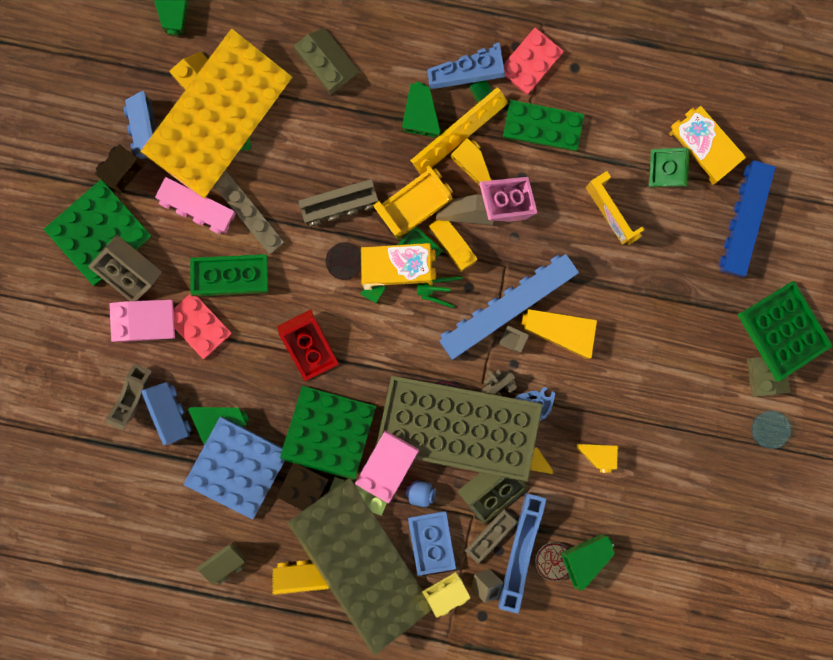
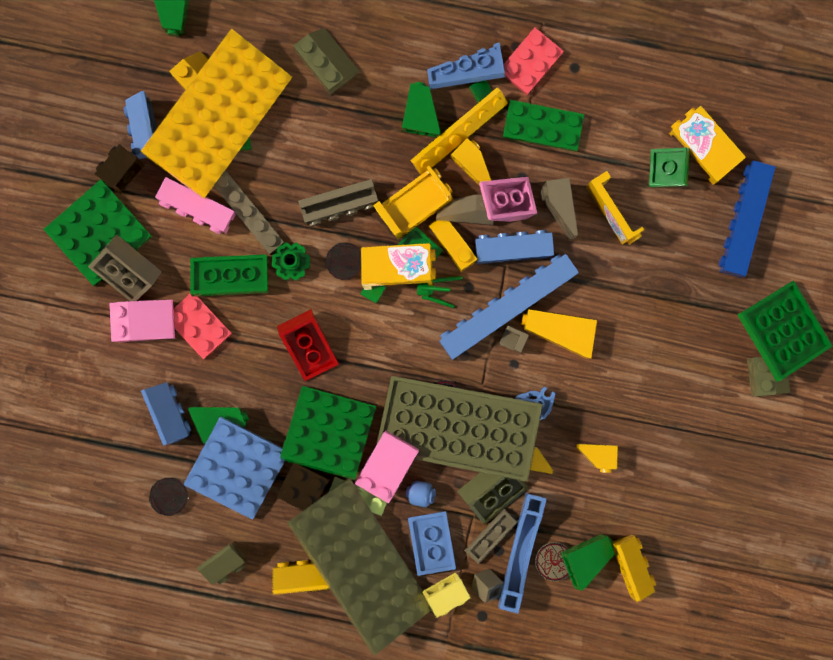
dark tan arch [106,363,152,431] -> none
dark tan hips [480,370,517,396] -> none
clear light blue tile [751,411,791,449] -> none
none -> clear smoke tile [149,477,188,516]
none -> green plant [272,242,311,281]
none -> medium blue brick [475,230,554,264]
none -> dark tan slope [540,178,578,241]
none -> yellow slope [613,535,656,602]

